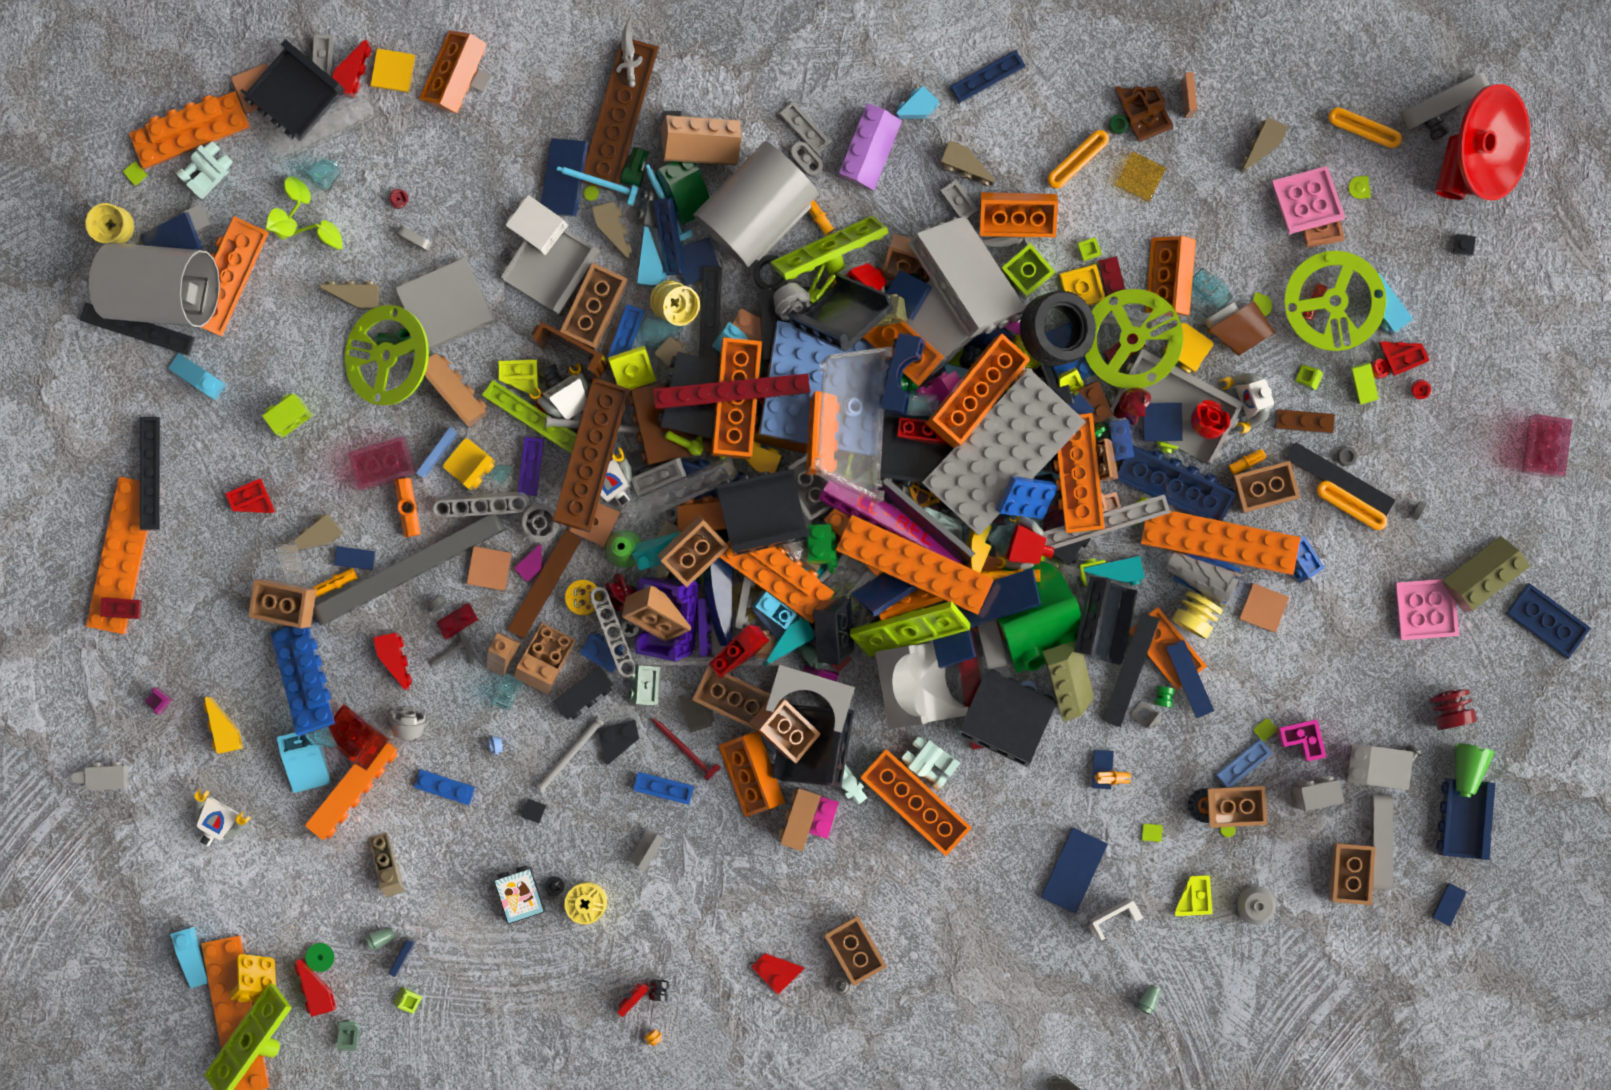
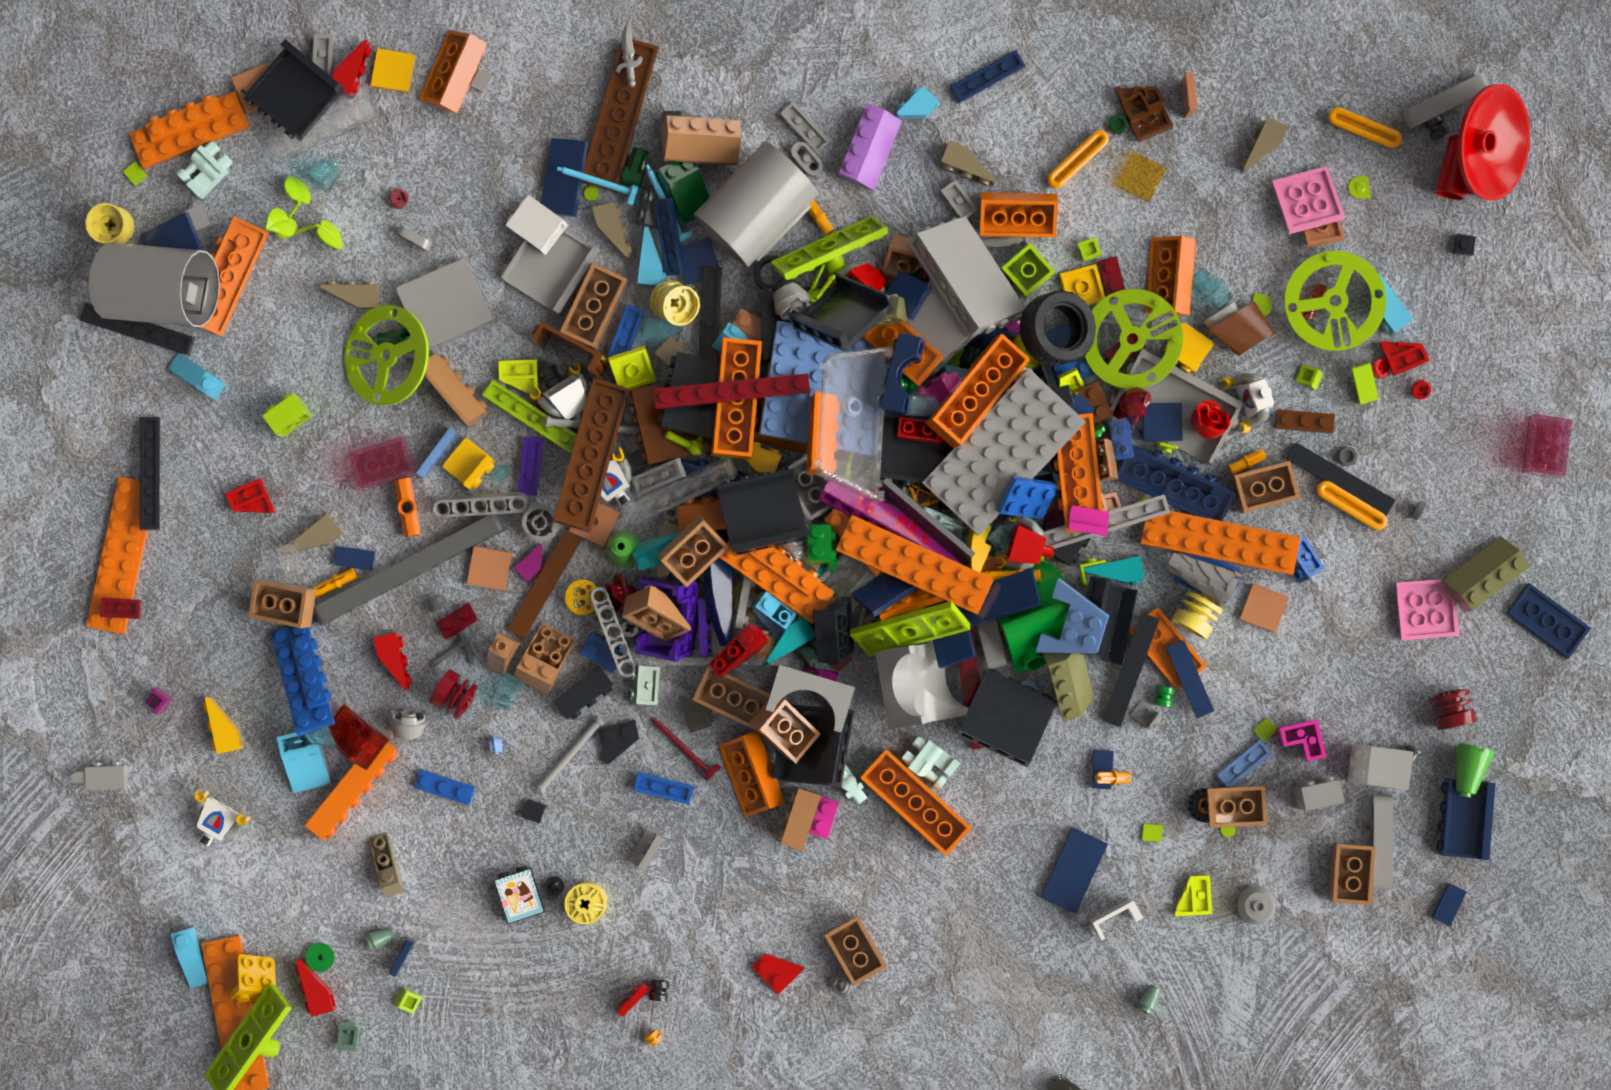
none -> dark red wheel [429,669,478,720]
none -> medium blue wing [1036,578,1109,654]
none -> dark pink panel [1067,505,1110,536]

